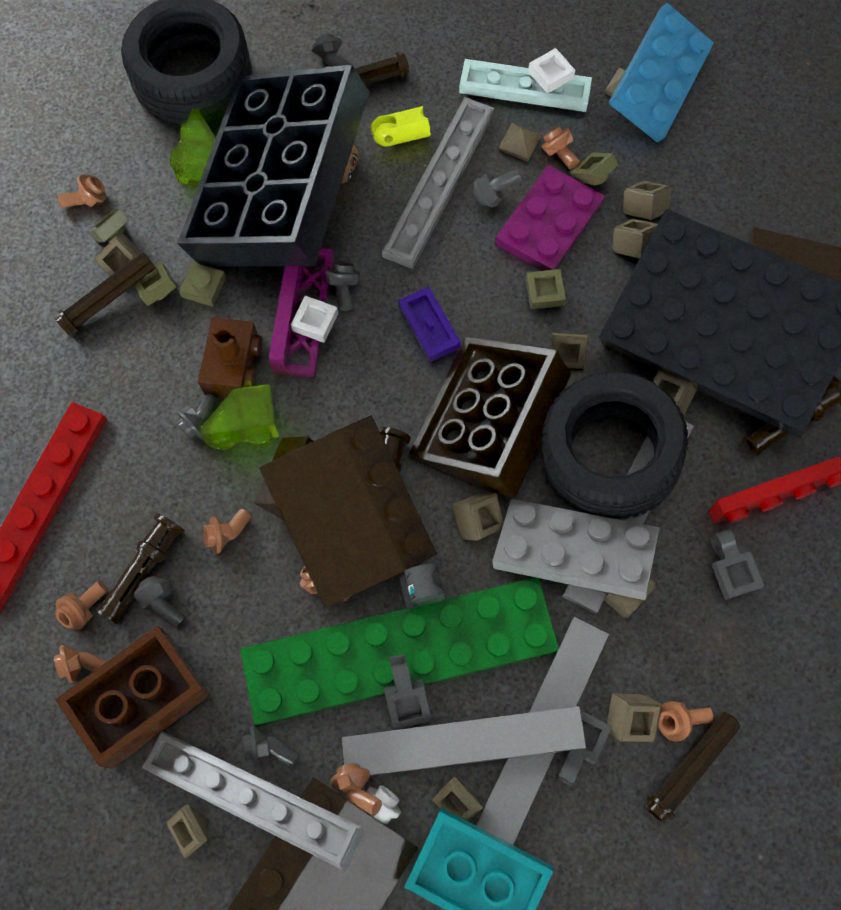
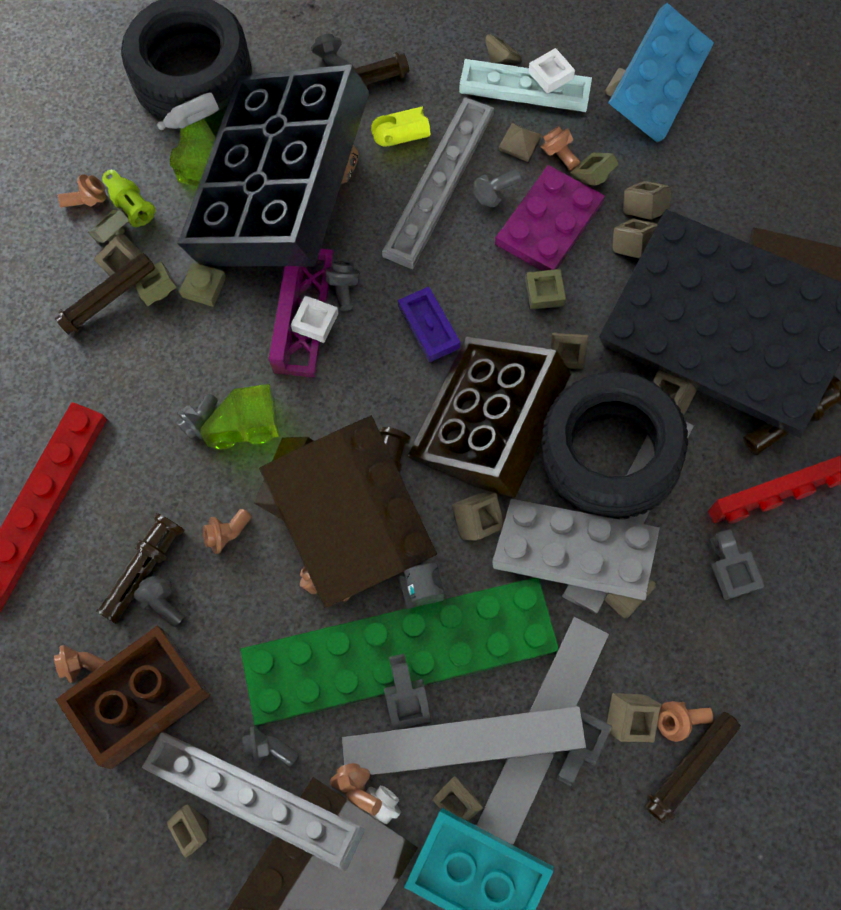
nougat plate [55,580,108,630] -> none
reddish brown brick [198,317,262,401] -> none
none -> lime piece [102,169,156,228]
none -> light grey piece [157,93,219,130]
none -> dark tan slope [485,34,522,65]

